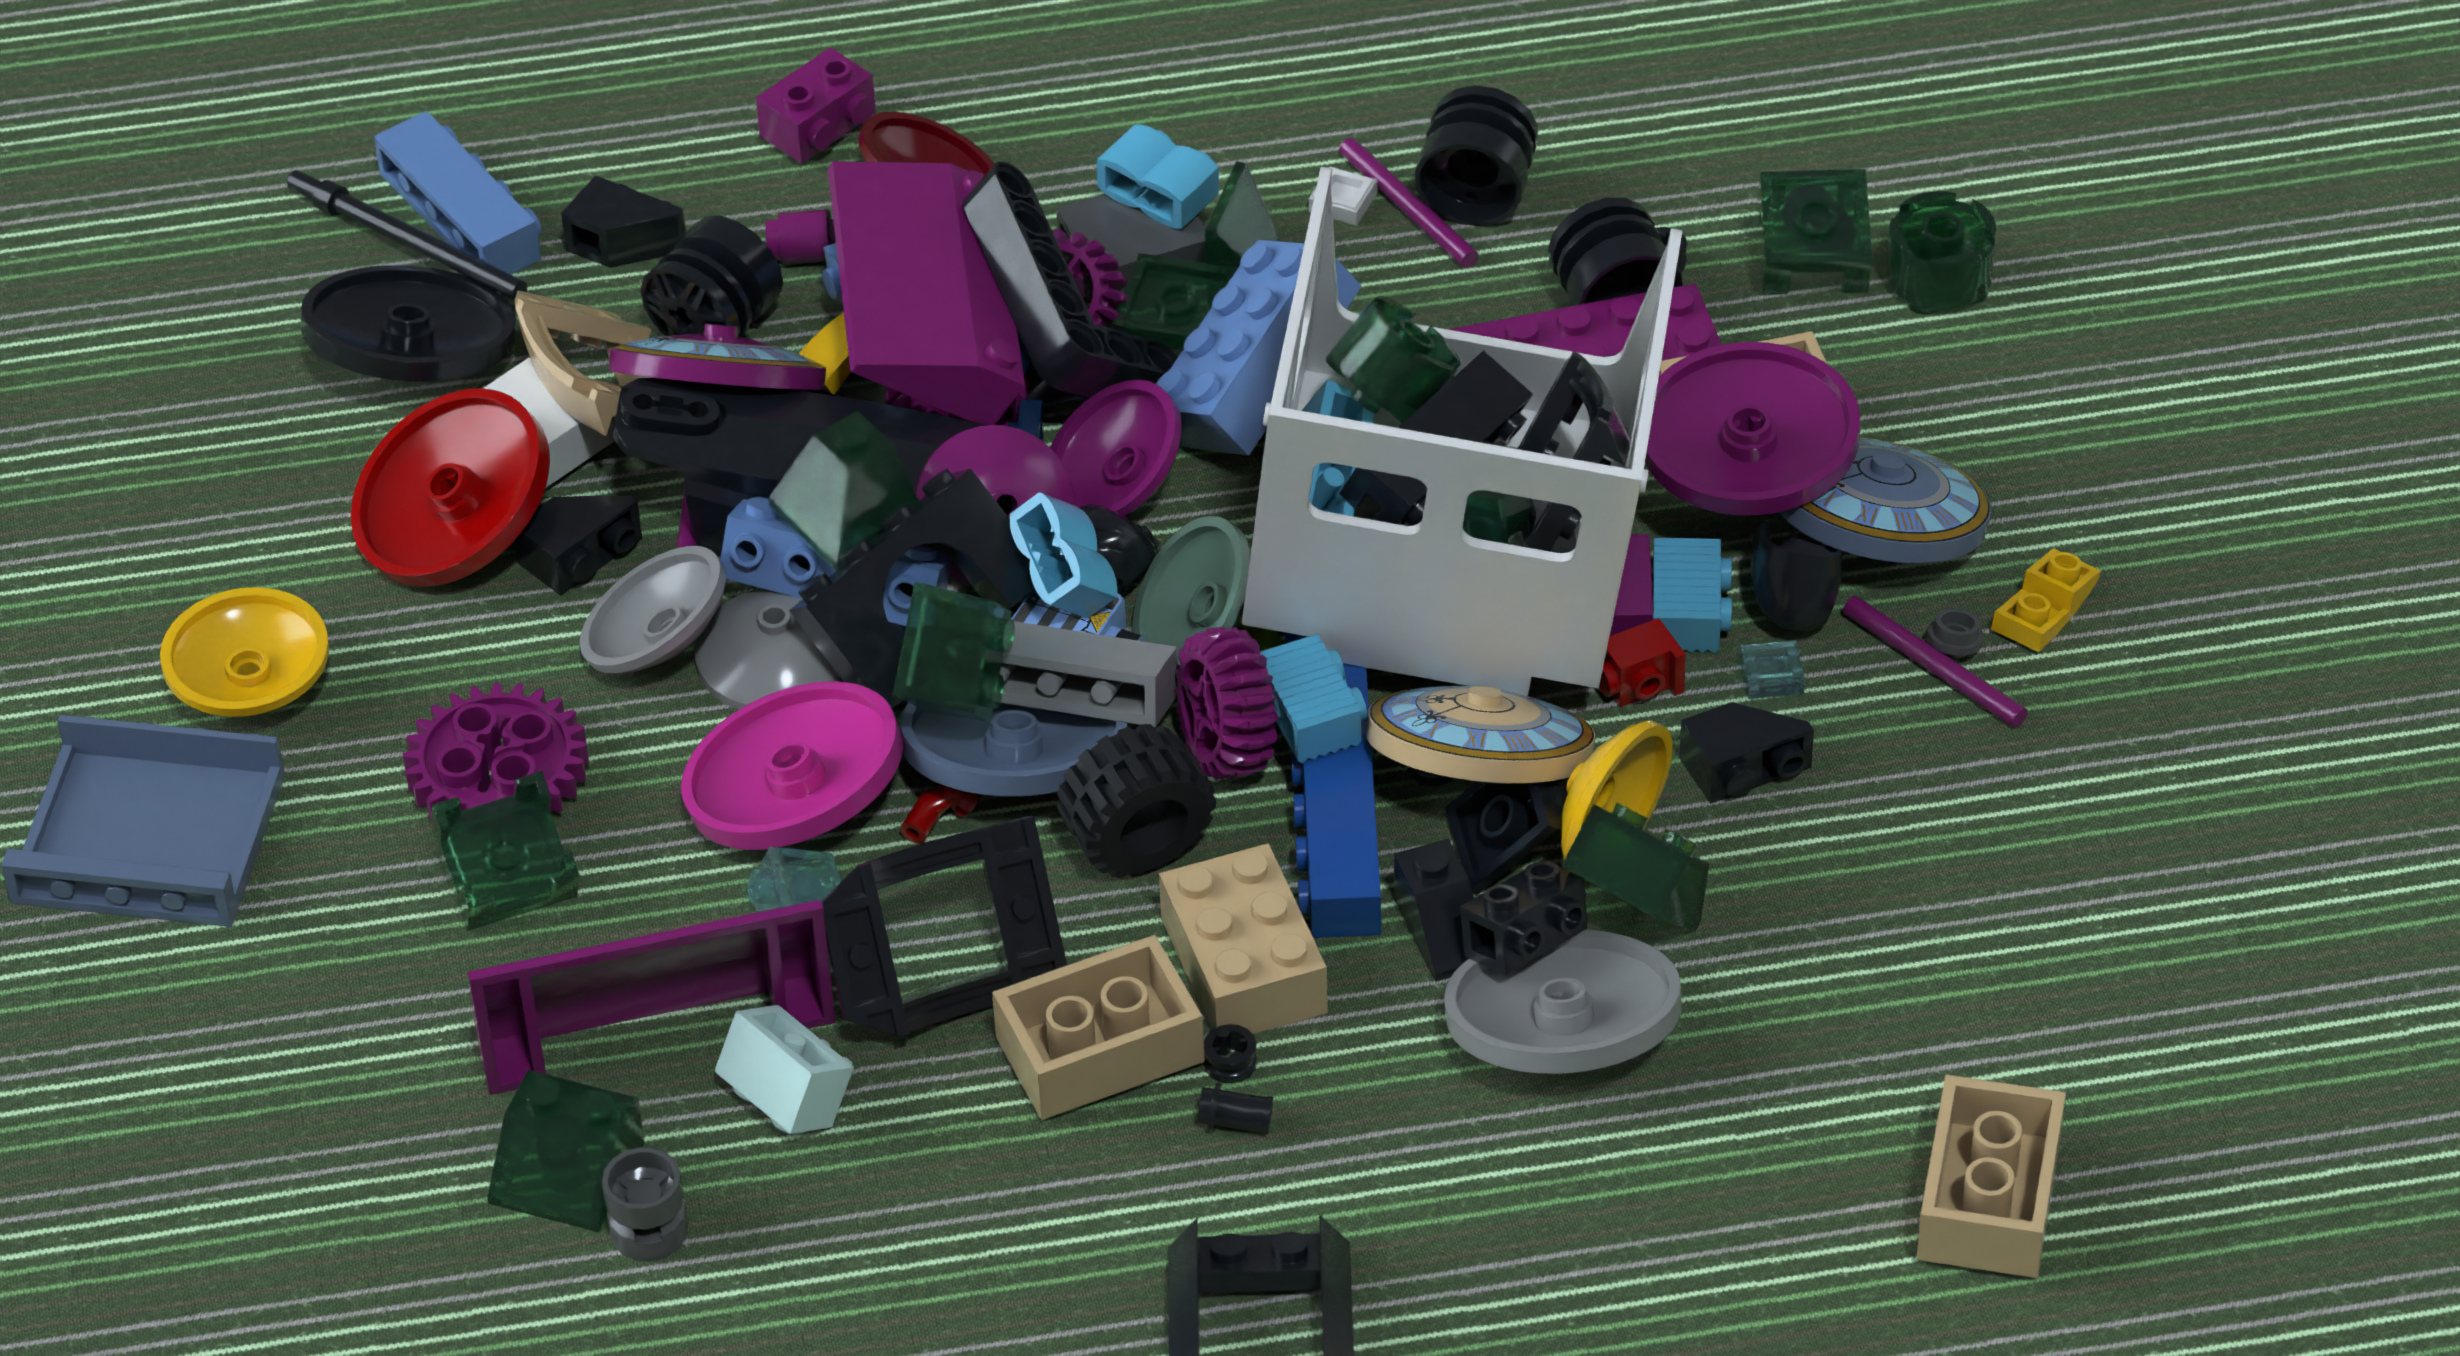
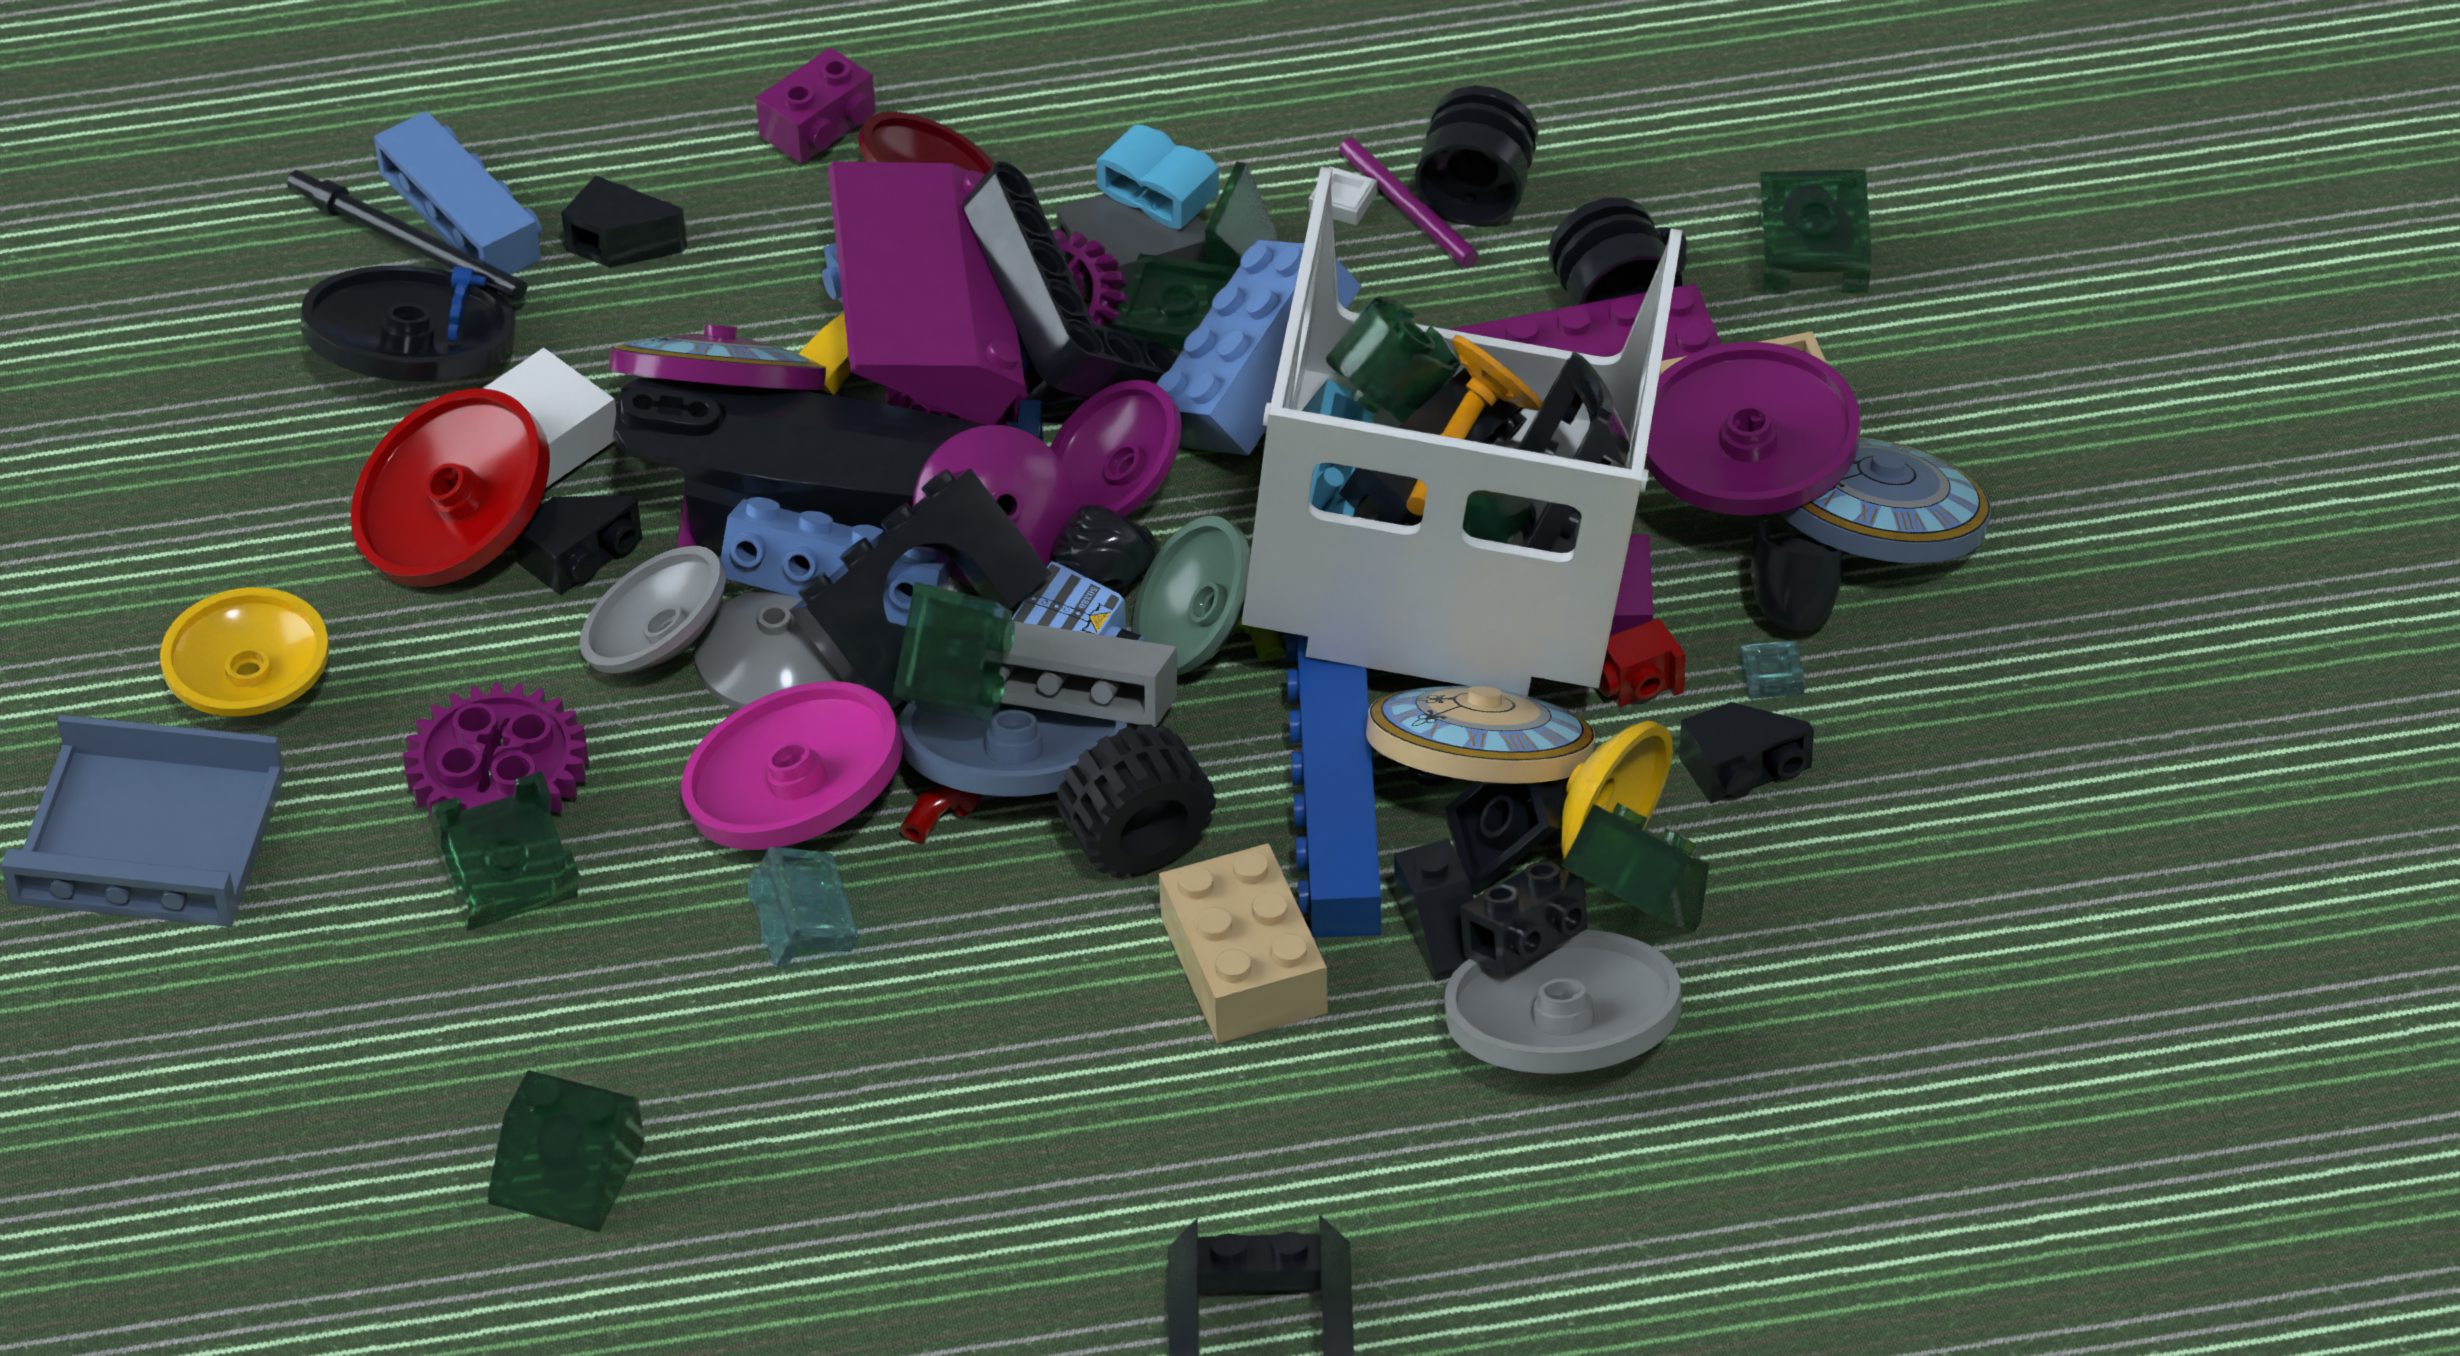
magenta slope [468,899,836,1095] -> none
tan wedge [514,291,653,436] -> none
dark grey wheel [602,1147,688,1261] -> none
black wheel [640,215,783,337] -> none
light aqua brick [714,1005,854,1135] -> none
magenta brick [765,209,836,265] -> none
slope [769,411,919,571] -> none
black wedge [822,816,1067,1037] -> none
tan brick [992,935,1205,1120] -> none
medium azure brick [1010,492,1117,619] -> none
magenta gear [1174,626,1279,781] -> none
black pin [1197,1083,1274,1135] -> none
black bush [1204,1024,1257,1084] -> none
medium azure brick [1260,634,1367,764] -> none
medium azure brick [1653,538,1732,654] -> none
magenta bar [1843,596,2028,728] -> none
clear green brick [1886,191,1996,315] -> none
tan brick [1917,1075,2066,1278] -> none
dark grey plate [1927,608,1984,658] -> none
yellow slope [1991,548,2101,652] -> none
none -> blue piece [447,266,487,342]
none -> light orange dish [1407,335,1544,515]

